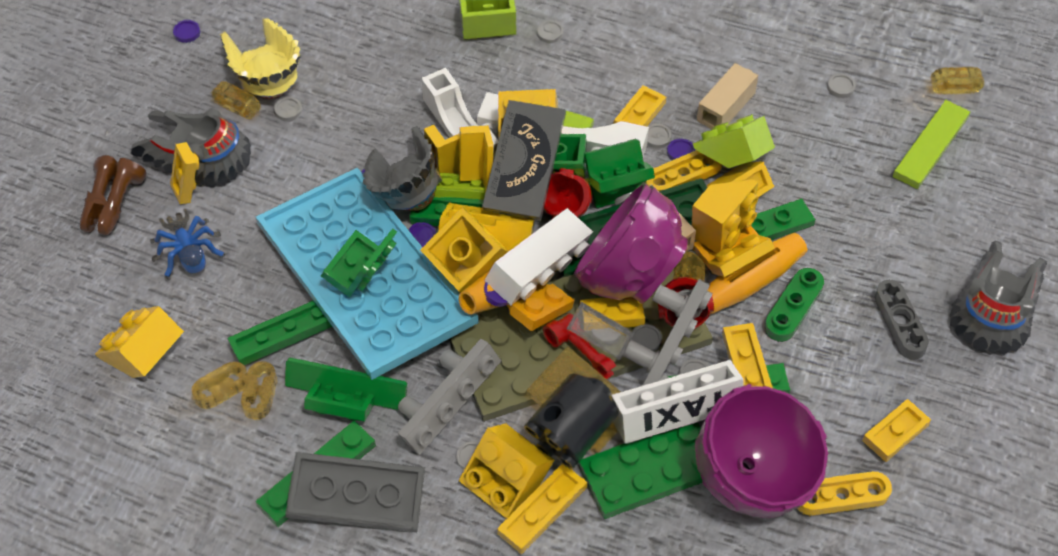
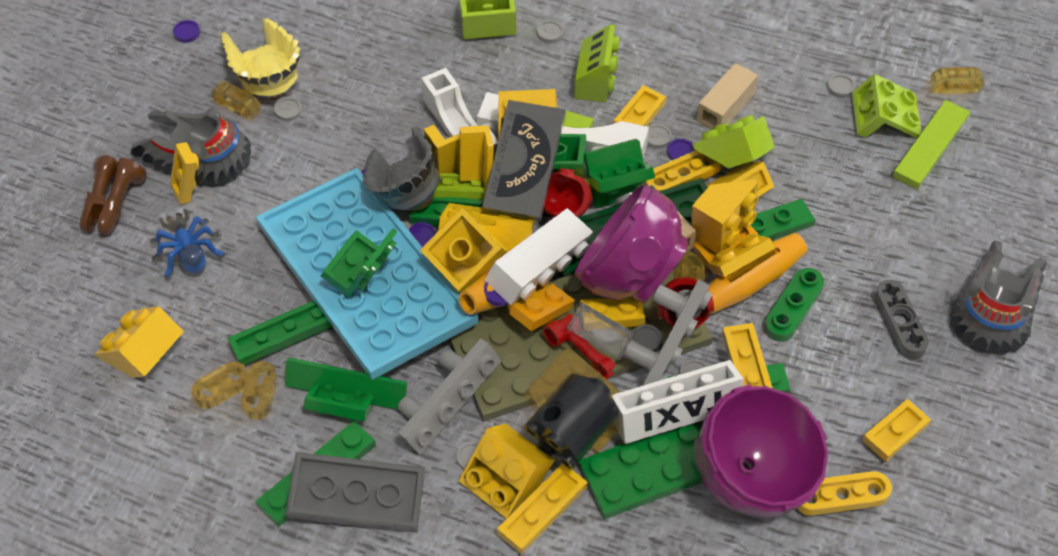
none -> lime slope [575,24,620,103]
none -> lime bracket [852,74,922,138]

